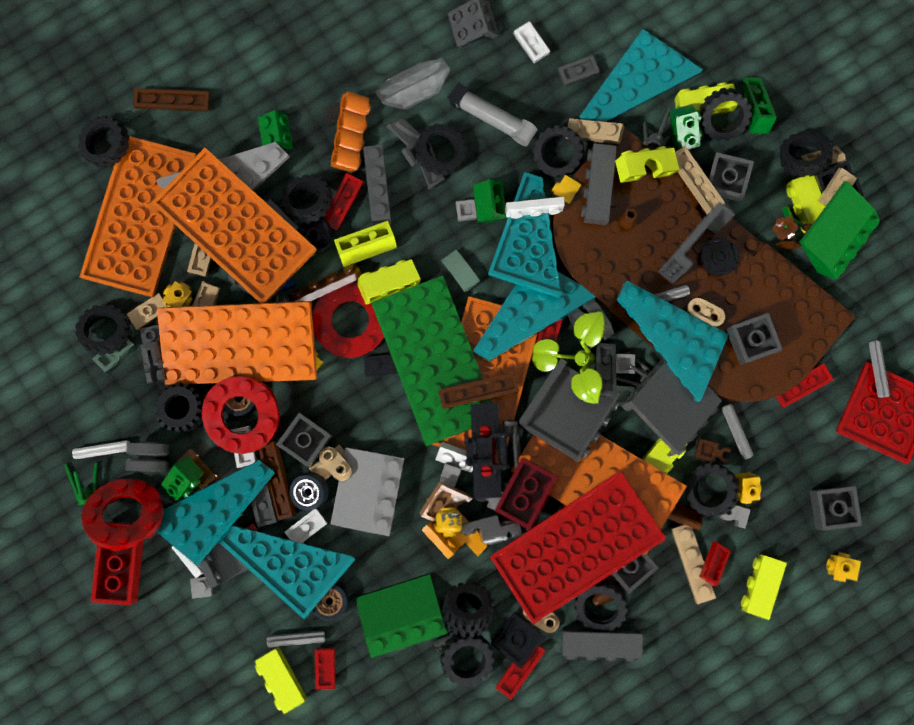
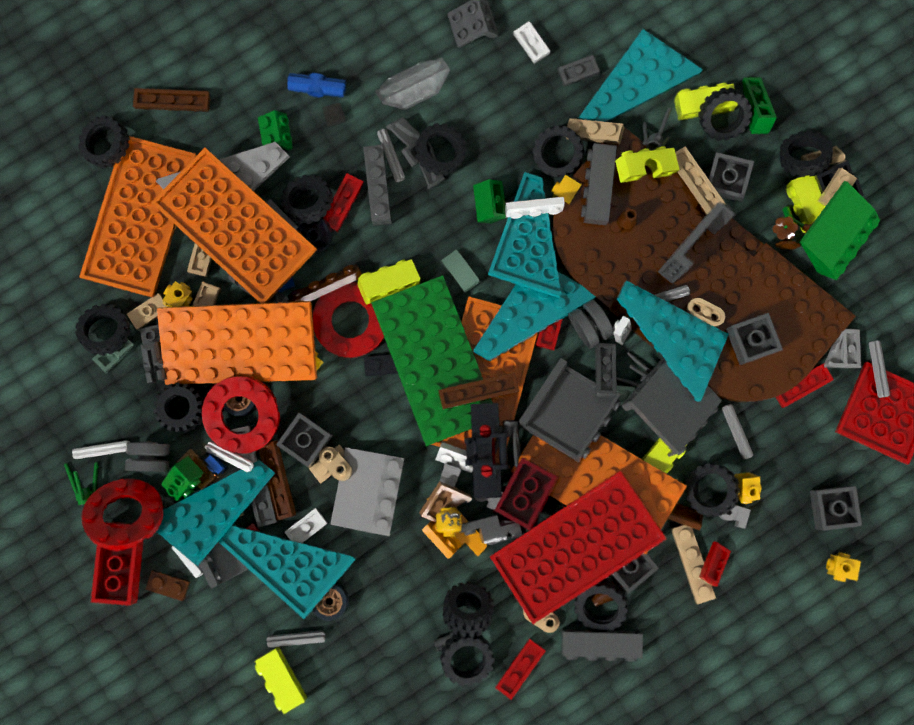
light grey plate [190,577,213,599] -> none
wheel [289,472,329,511] -> none
red plate [315,648,336,690] -> none
orange brick [331,91,370,172] -> none
neon yellow brick [334,221,397,267] -> none
green slope [356,574,447,658] -> none
light grey piece [448,82,537,147] -> none
light grey plate [456,199,477,222] -> none
black tile [491,612,545,669] -> none
lime plant [531,312,605,404] -> none
light grey plate [616,354,635,374] -> none
green brick [670,104,702,150] -> none
reddish brown plate [694,439,731,463] -> none
black tile [700,238,739,276] -> none
neon yellow brick [741,554,787,620] -> none
none -> reddish brown plate [145,570,190,601]
none -> white axle [205,441,254,472]
none -> blue plate [205,455,228,474]
none -> blue piece [288,73,346,98]
none -> light grey axle [377,129,405,182]
none -> white plate [613,316,632,345]
none -> light grey wing [824,329,861,368]

